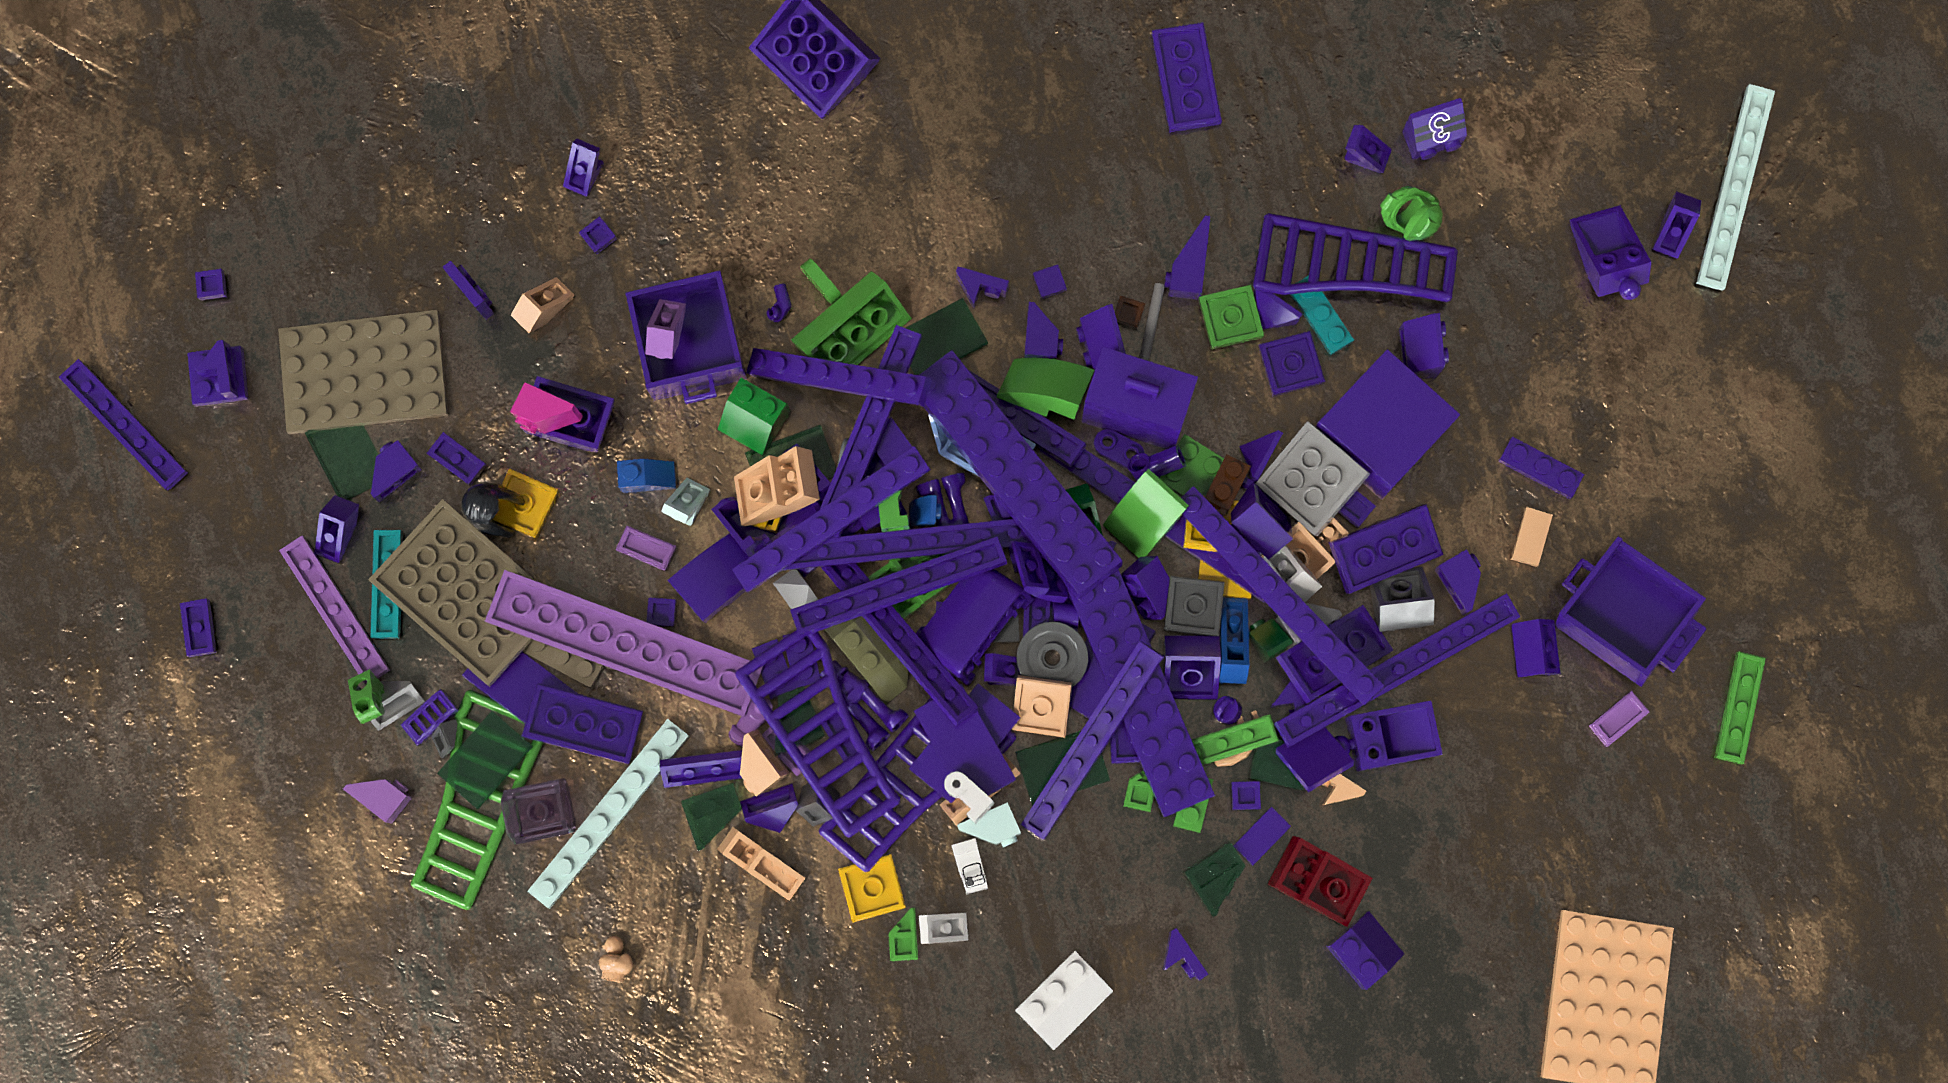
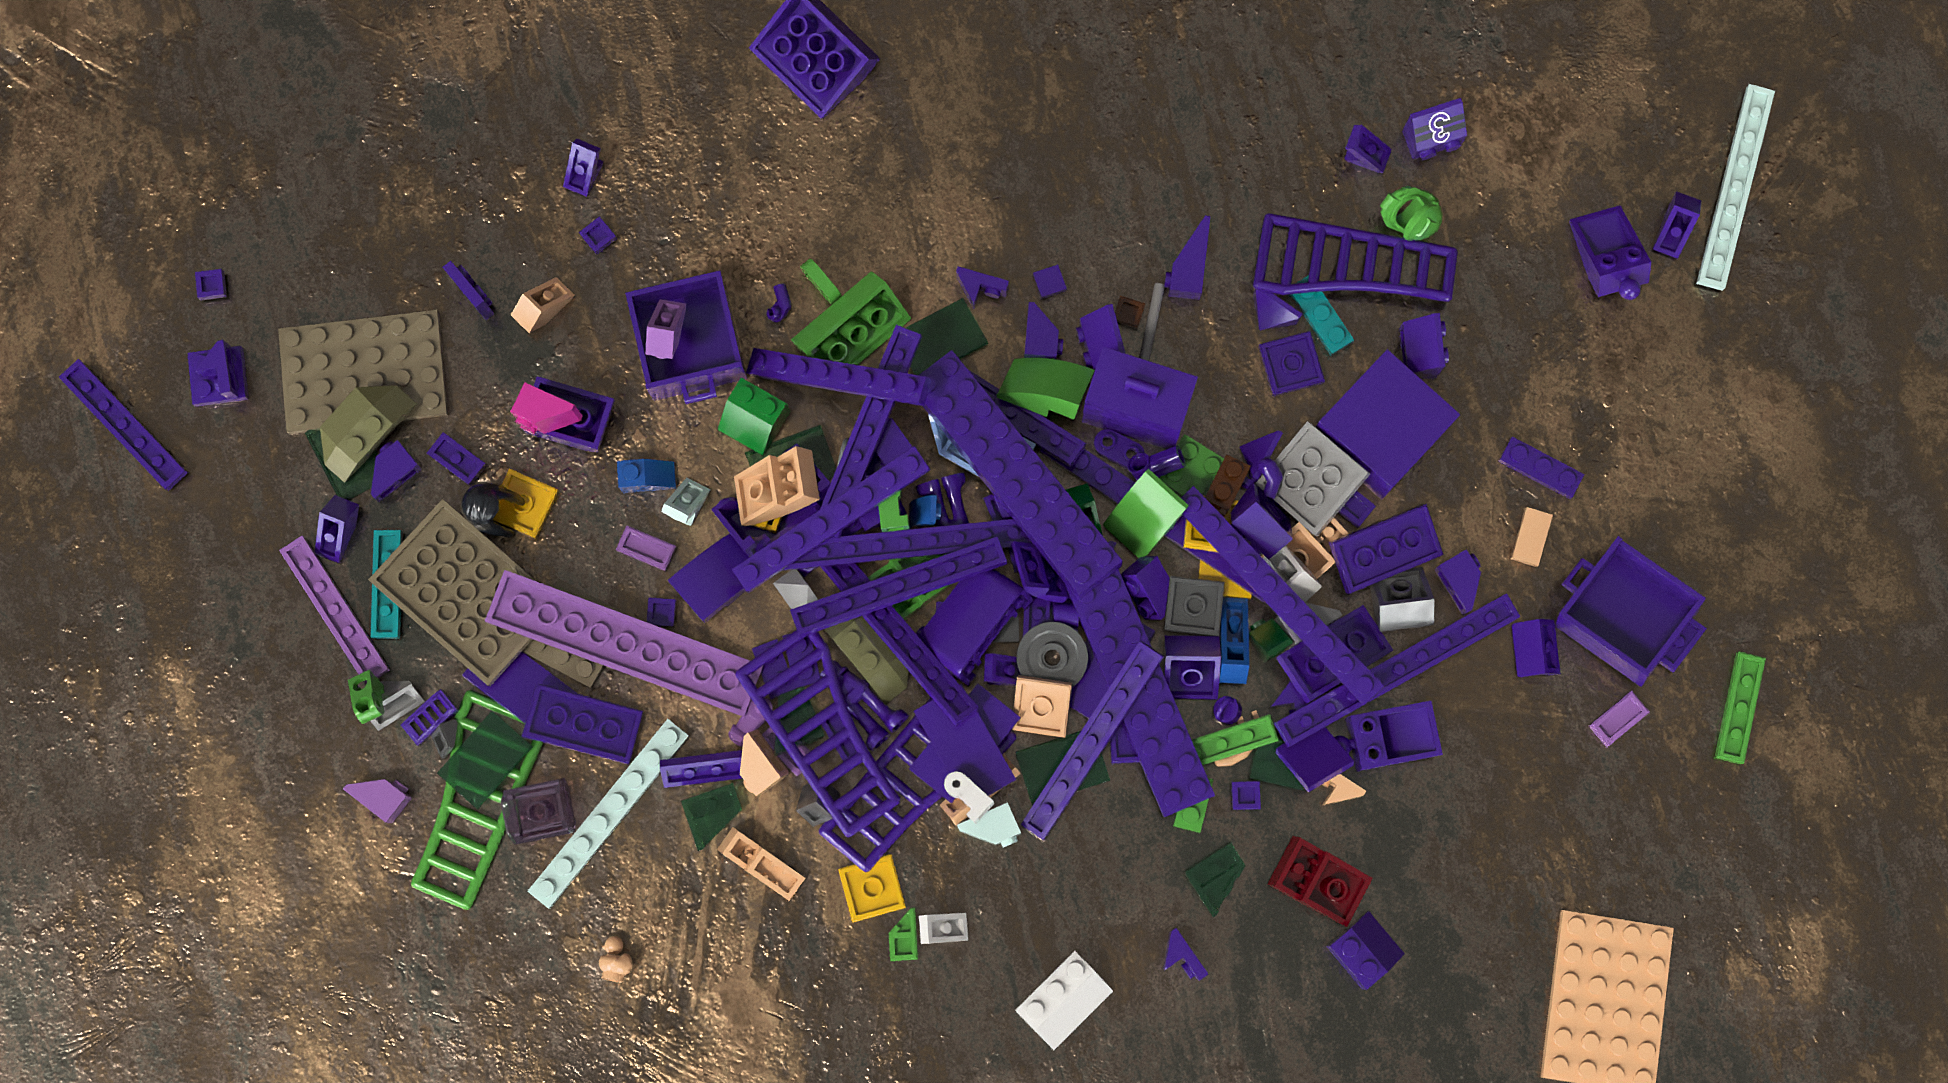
dark purple plate [180,598,217,657] -> none
dark purple slope [740,784,798,833] -> none
white leg [951,839,988,894] -> none
bright green tile [1123,771,1154,812] -> none
dark purple tile [1151,22,1222,133] -> none
bright green plate [1198,285,1264,350] -> none
dark purple tile [1233,807,1291,866] -> none
none -> olive wedge [320,385,418,483]
none -> dark purple arm [1258,458,1283,499]

